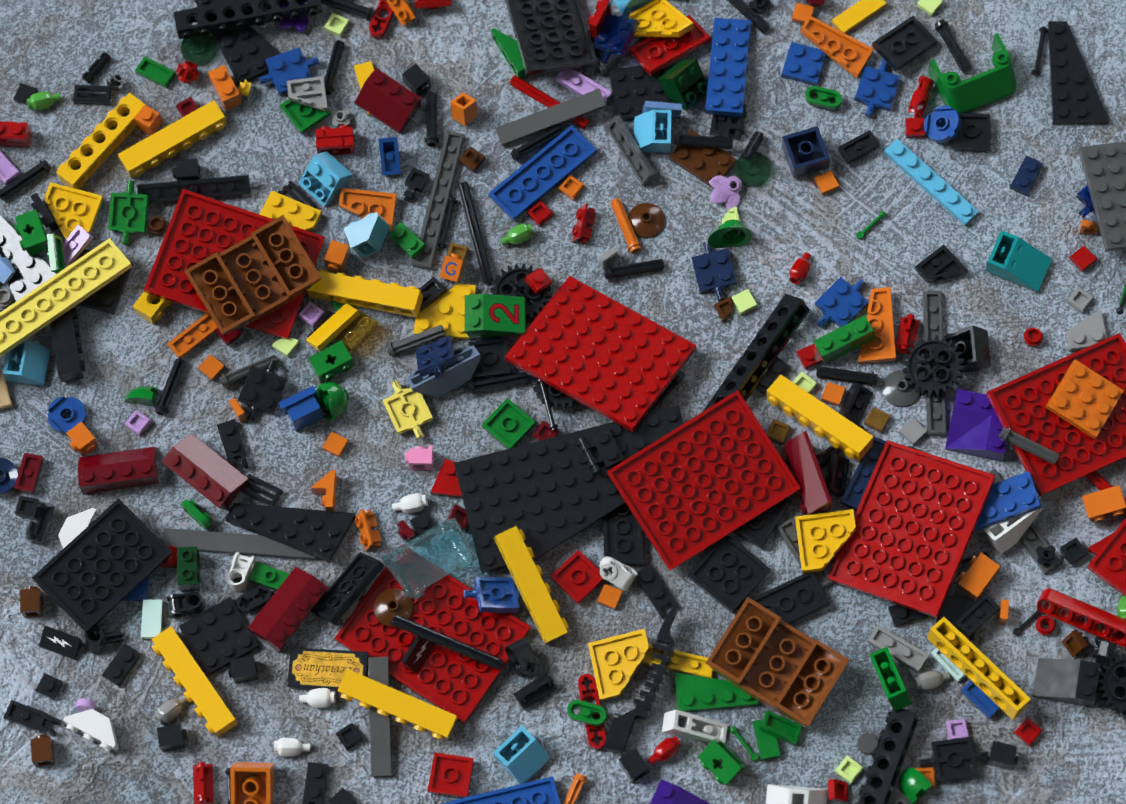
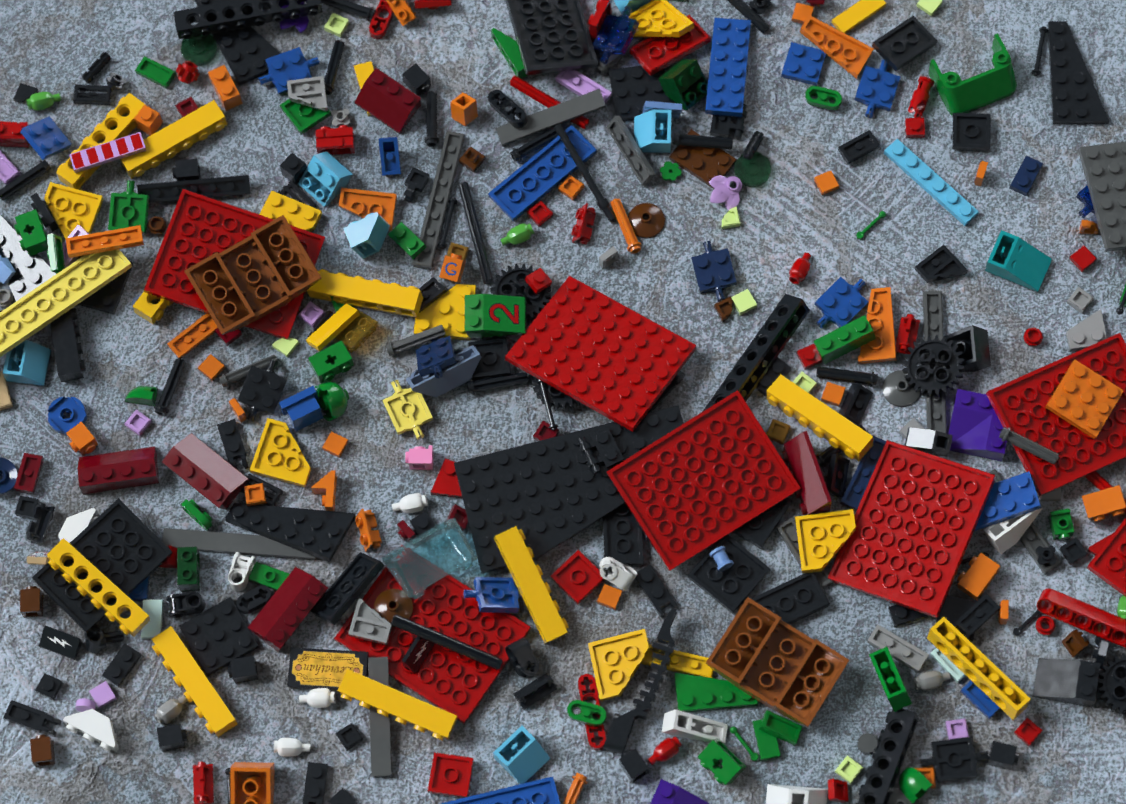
yellow plate [238,79,252,97] -> none
orange brick [324,240,351,272] -> none
green plate [481,398,536,449] -> none
black axle [604,259,664,281] -> none
green piece [708,219,752,248] -> none
dark blue brick [781,126,830,178] -> none
pearl gold tile [864,406,890,433] -> none
blue plate [924,106,961,143] -> none
black axle [935,19,971,73] -> none
none -> blue plate [20,116,72,160]
none -> tan tile [27,552,49,565]
none -> yellow brick [47,538,150,637]
none -> orange plate [66,225,144,258]
none -> tile [69,132,146,173]
none -> lavender tile [89,681,117,709]
none -> orange tile [244,483,266,506]
none -> yellow plate [250,418,311,487]
none -> black brick [280,153,307,185]
none -> light grey wing [348,598,392,645]
none -> black beam [487,90,528,128]
none -> black bar [554,124,616,222]
none -> green plant [660,161,682,181]
none -> medium blue bush [709,546,734,571]
none -> slope [905,427,953,456]
none -> orange tile [975,161,988,186]
none -> green brick [1048,508,1074,541]

